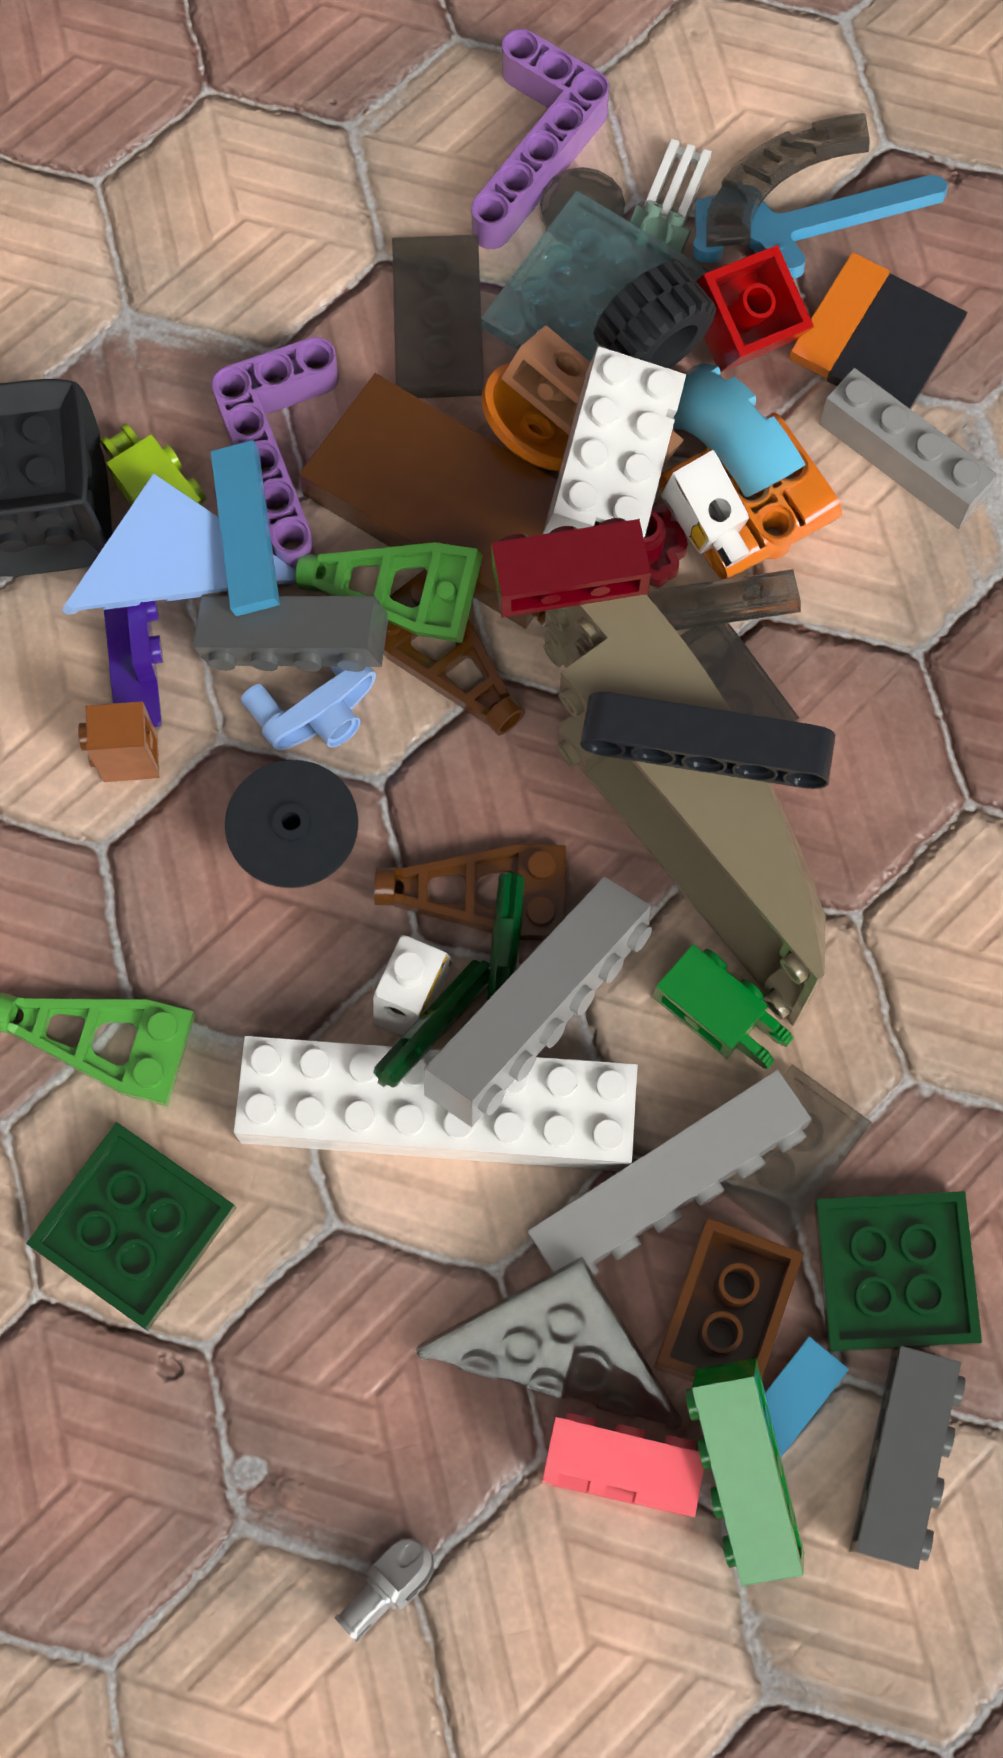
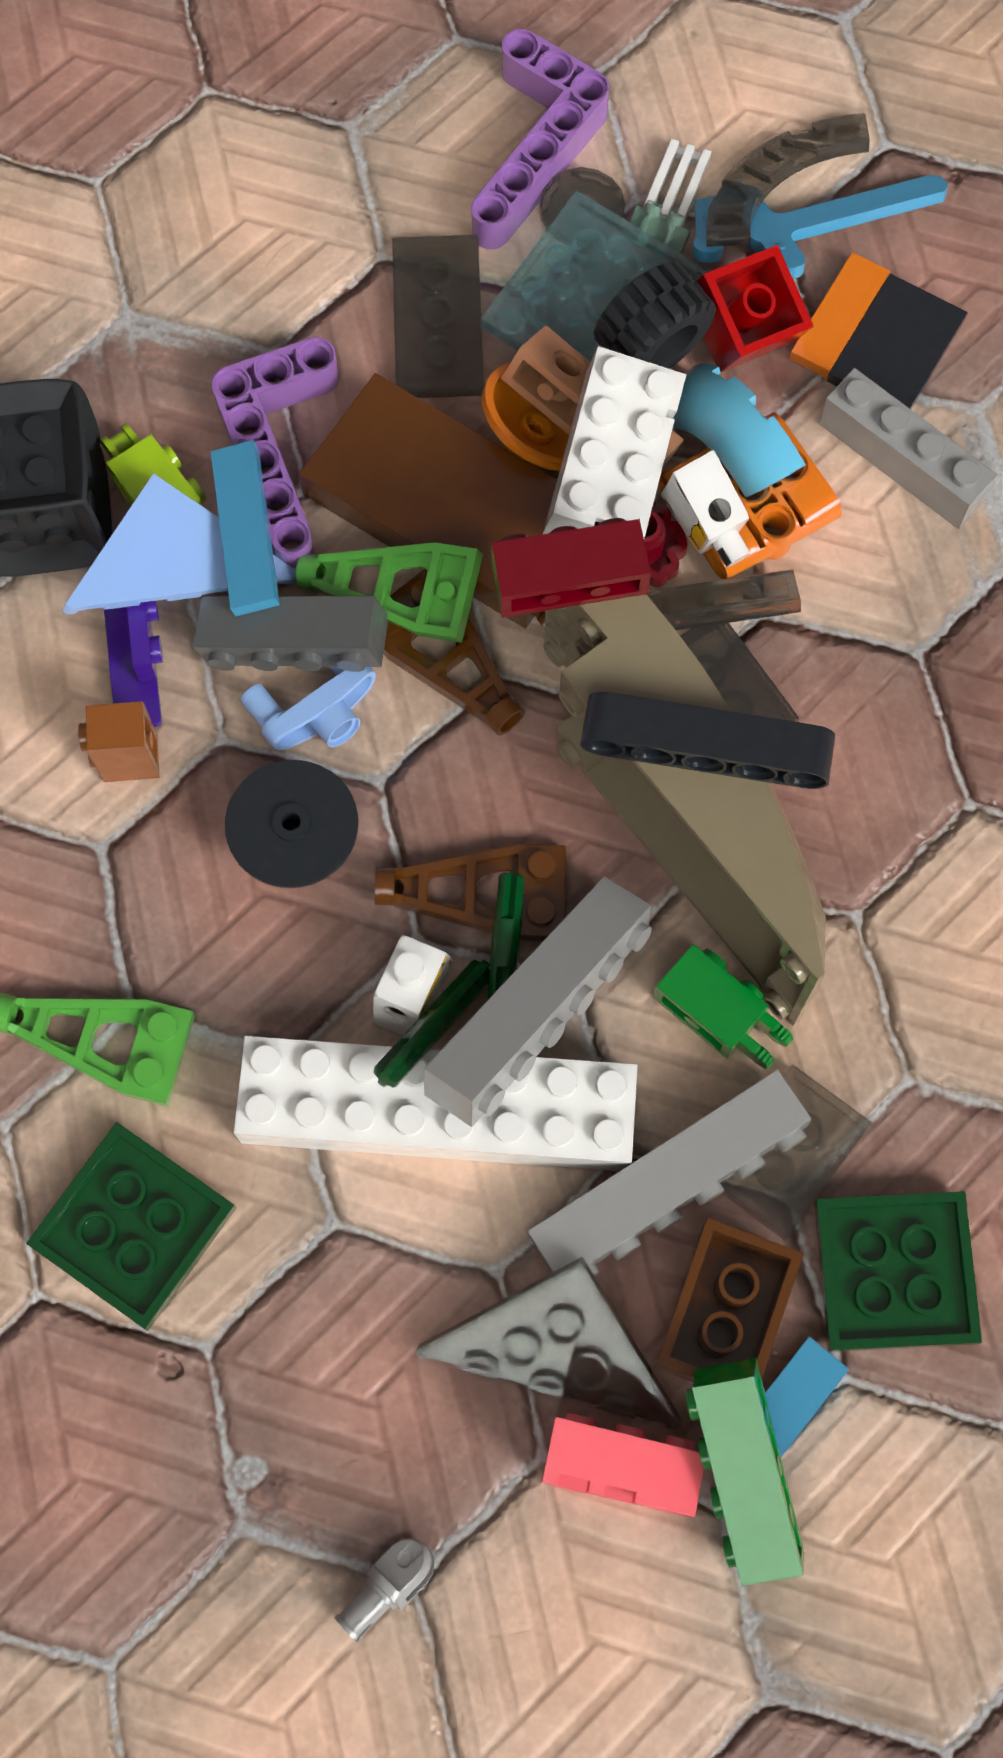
dark grey brick [849,1346,966,1570] -> none

